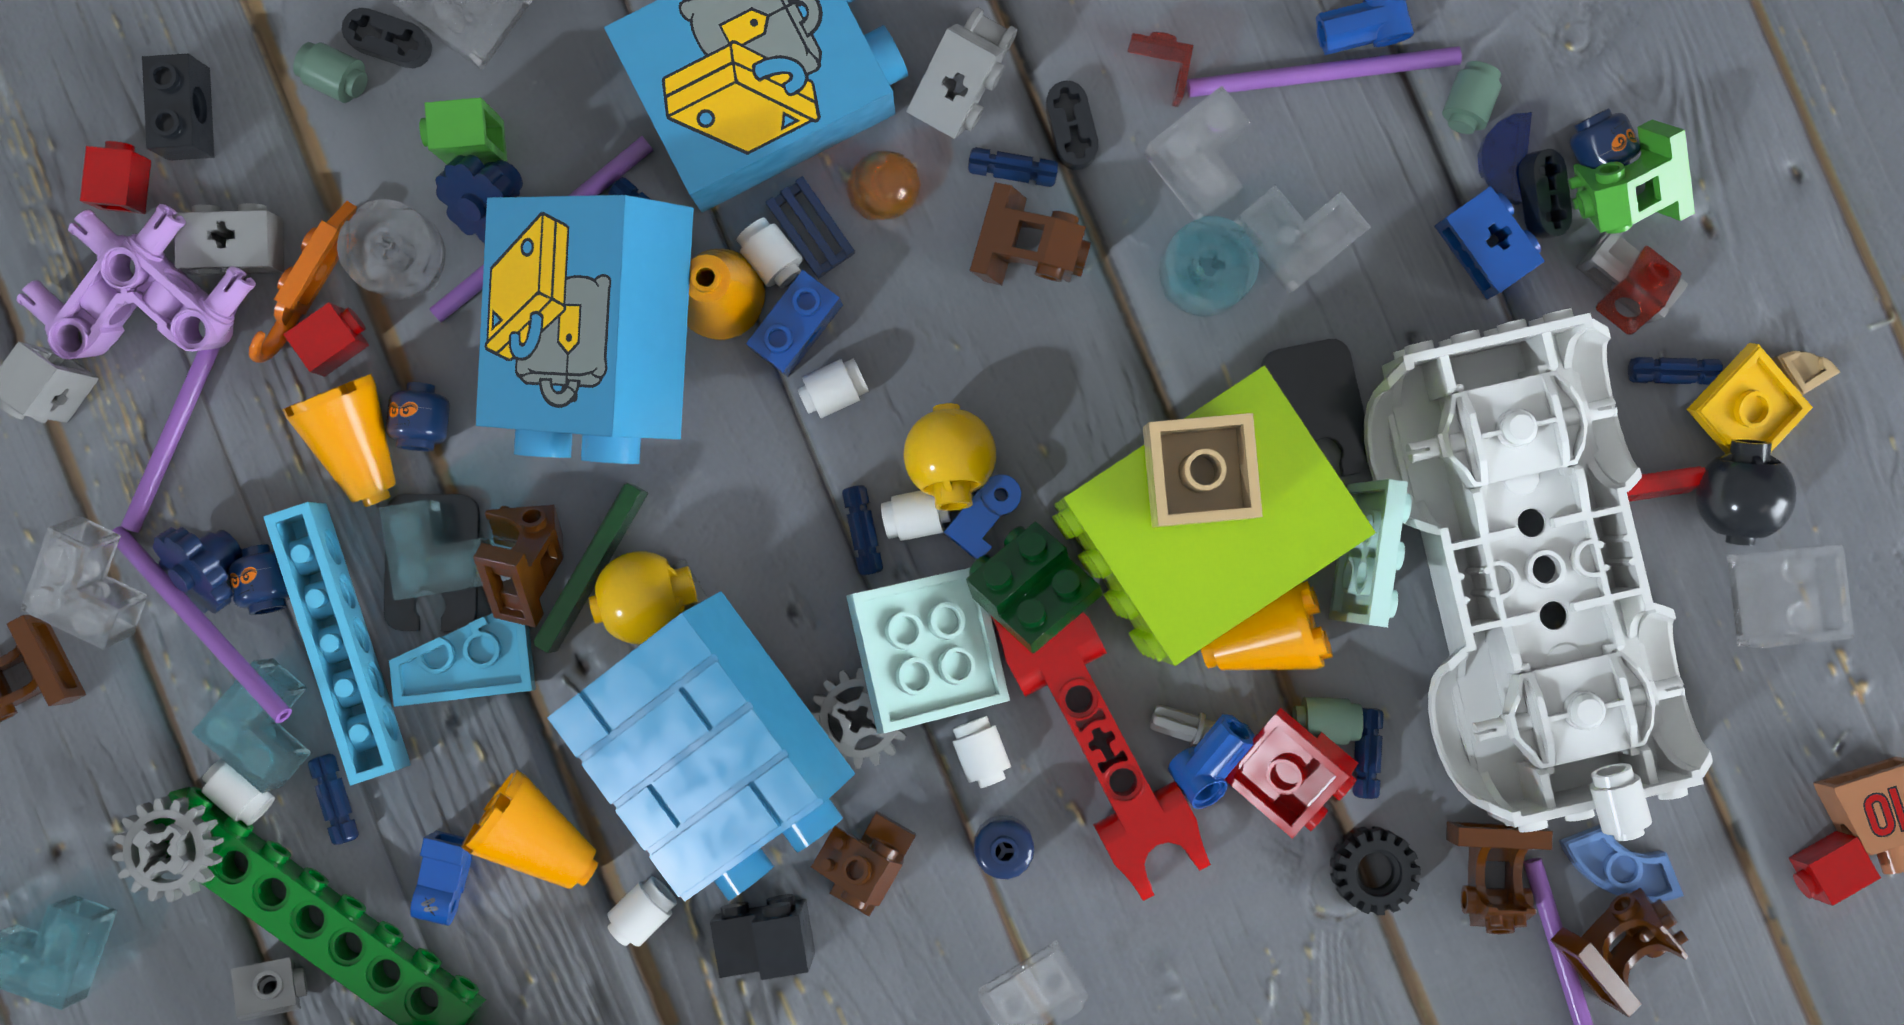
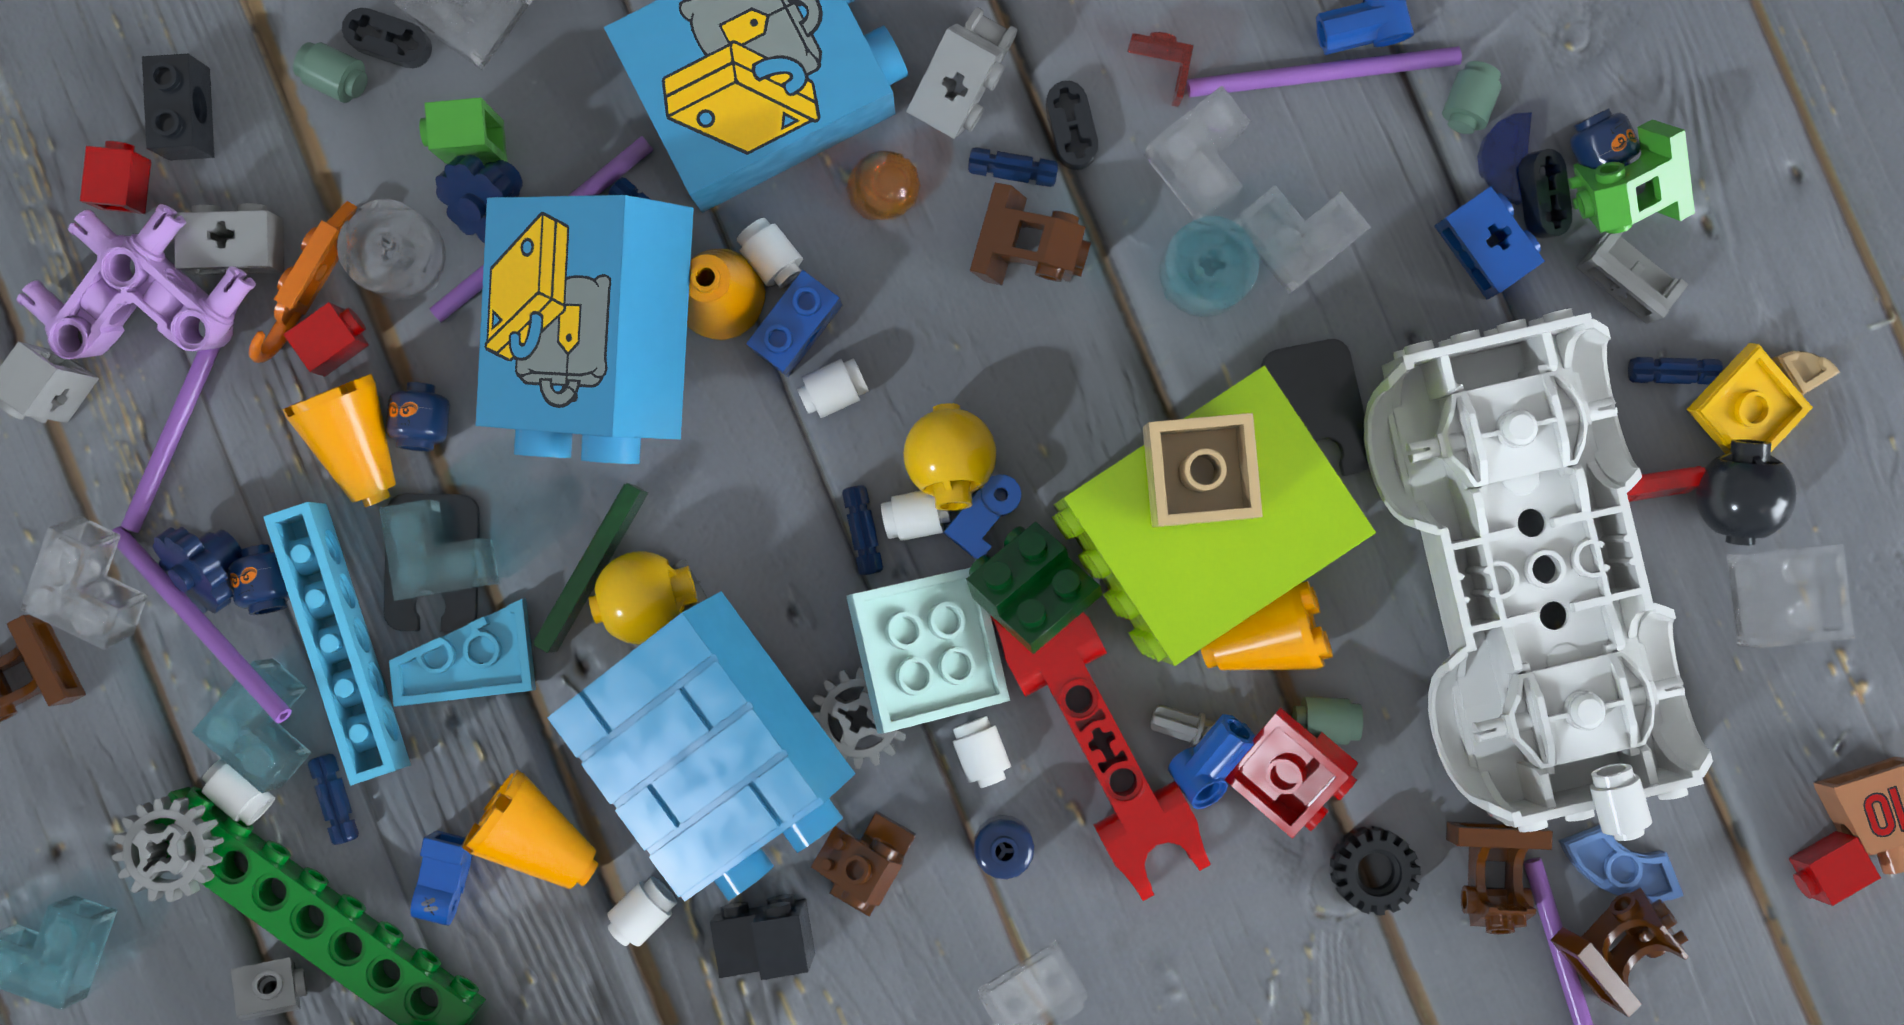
reddish brown tile [473,504,564,628] -> none
dark blue tile [765,176,855,279] -> none
light aqua plate [1328,479,1412,628] -> none
dark blue axle [1352,708,1384,799] -> none
clear red bracket [1596,246,1682,335] -> none

